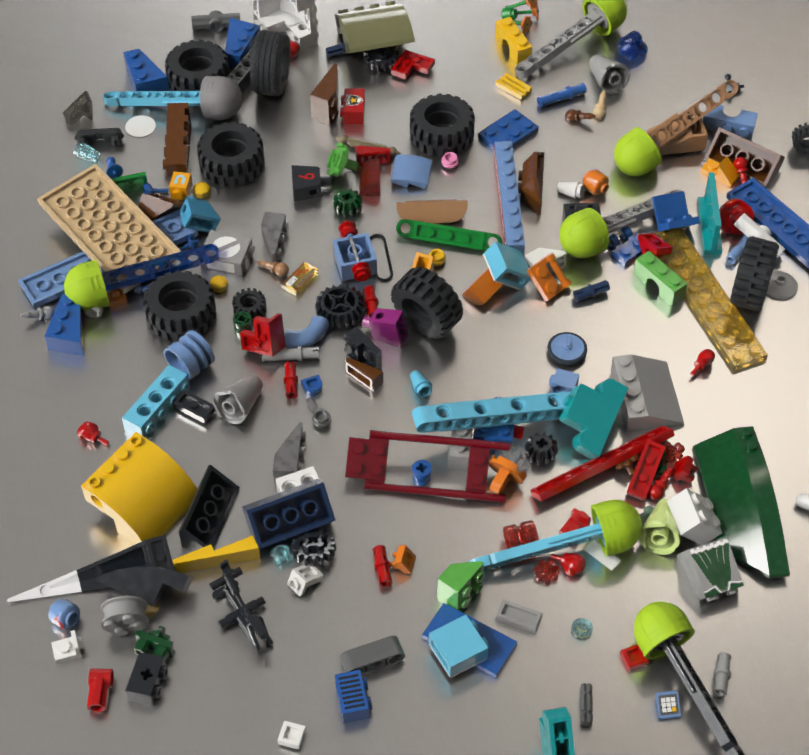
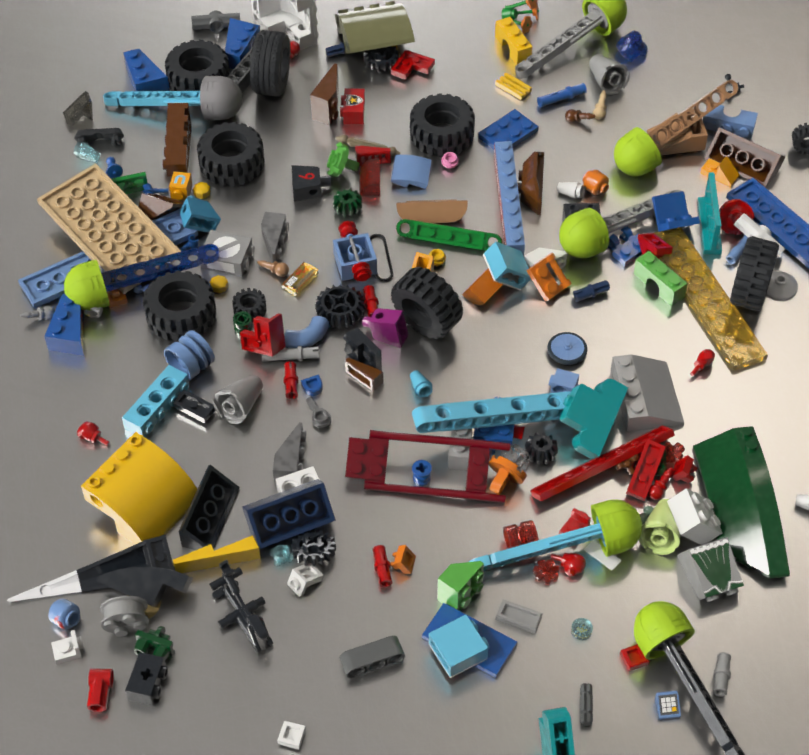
white sticker [125,115,156,137] -> none
blue brick [335,670,373,723] -> none
red bar [733,157,748,184] -> none

